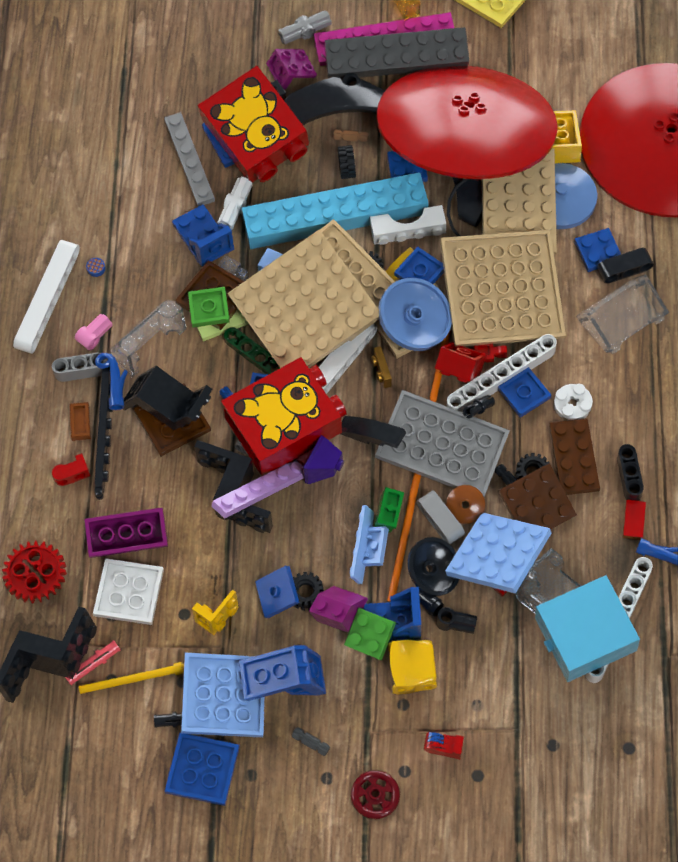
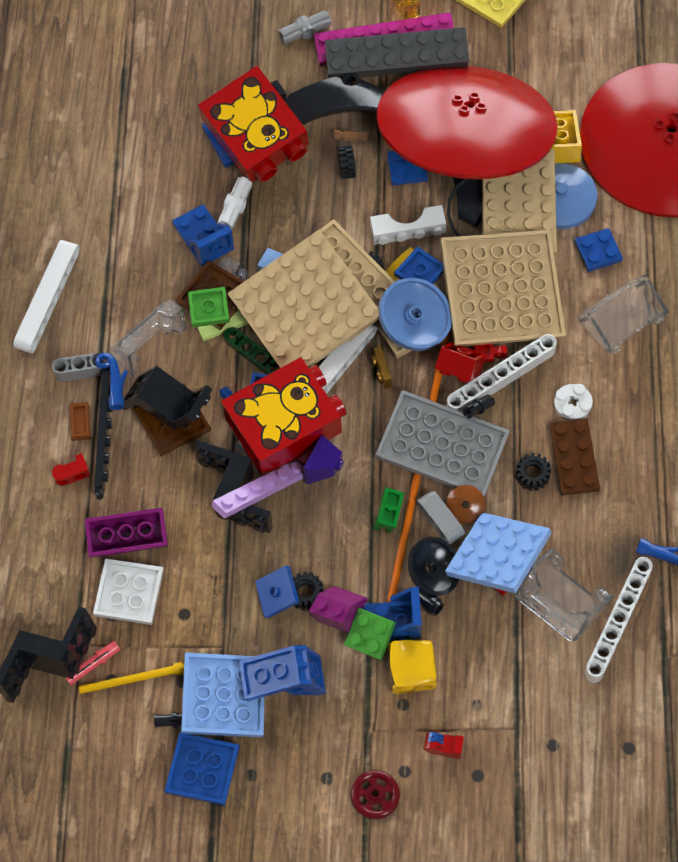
red gear [2,540,67,604] -> none
bright pink piece [75,314,113,351] -> none
tile [86,258,105,277] -> none
light grey plate [164,112,215,207] -> none
yellow bracket [192,590,238,635] -> none
medium azure brick [242,172,429,249] -> none
magenta bracket [266,49,317,90] -> none
dark grey axle [292,727,330,756] -> none
black slope [340,416,406,448] -> none
light blue bracket [350,505,389,584] -> none
black piece [436,607,477,634] -> none
black axle [495,464,517,485] -> none
blue plate [498,367,551,418] -> none
reddish brown plate [498,463,577,529] -> none
medium azure container [535,575,640,682] -> none
black beam [597,248,654,284] -> none
black beam [617,444,644,501] -> none
red tile [623,500,646,540] -> none

